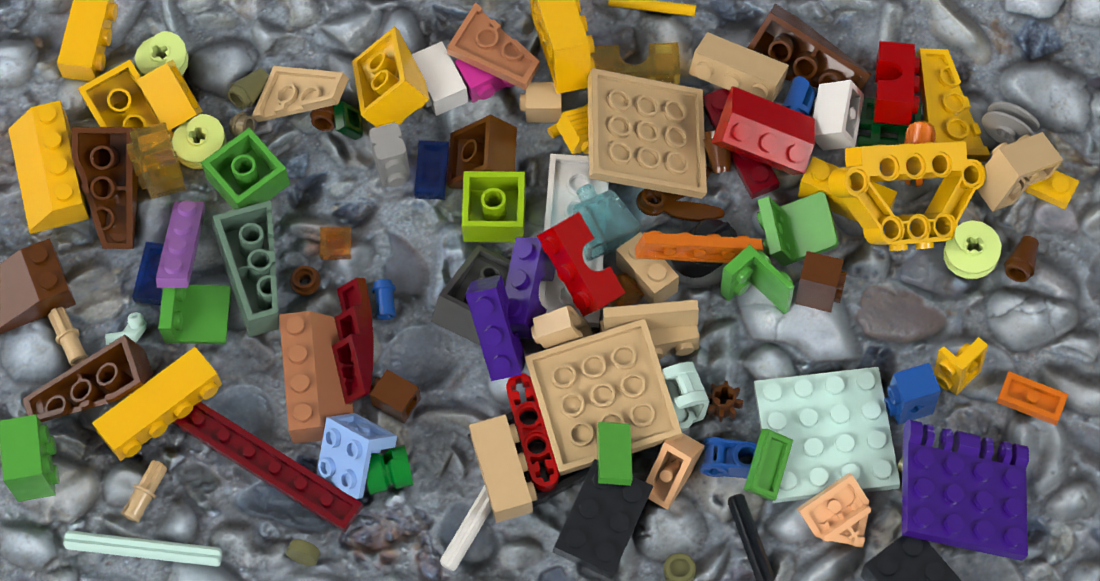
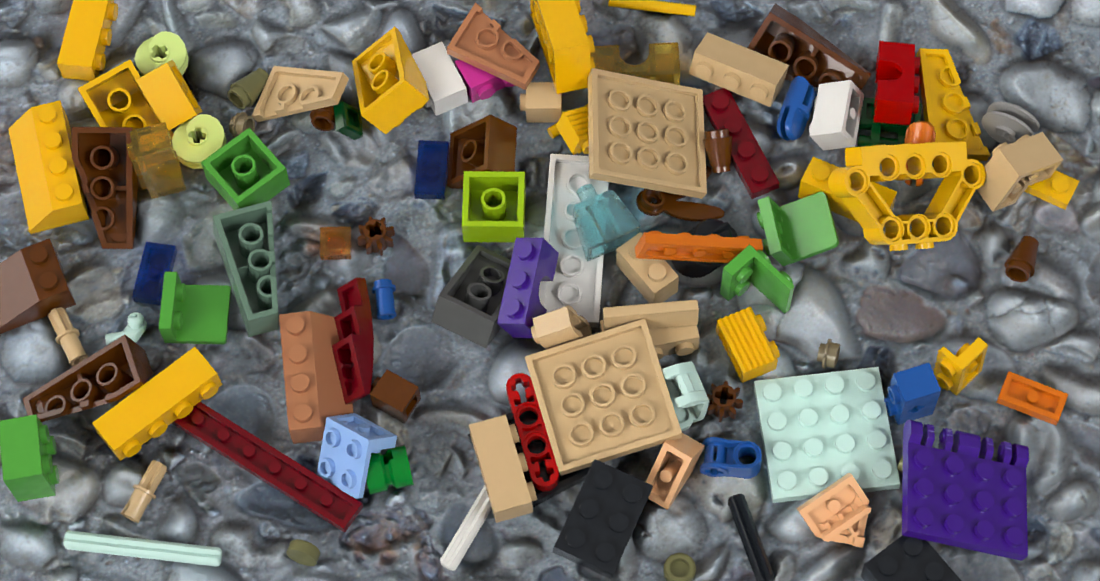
medium lavender plate [156,201,206,288] -> none
reddish brown plate [290,266,321,296] -> none
light grey brick [369,122,411,187] -> none
dark purple arch [465,275,526,381] -> none
red arch [537,212,625,317] -> none
bright green tile [597,422,633,486] -> none
clear orange plate [614,272,645,306] -> none
red slope [712,86,815,175] -> none
bright green tile [744,429,793,501] -> none
reddish brown brick [795,251,847,313] -> none
yellowish green piece [943,220,1002,279] -> none
none -> reddish brown gear [357,217,395,256]
none -> yellow brick [716,307,780,383]
none -> dark tan plate [817,339,841,369]

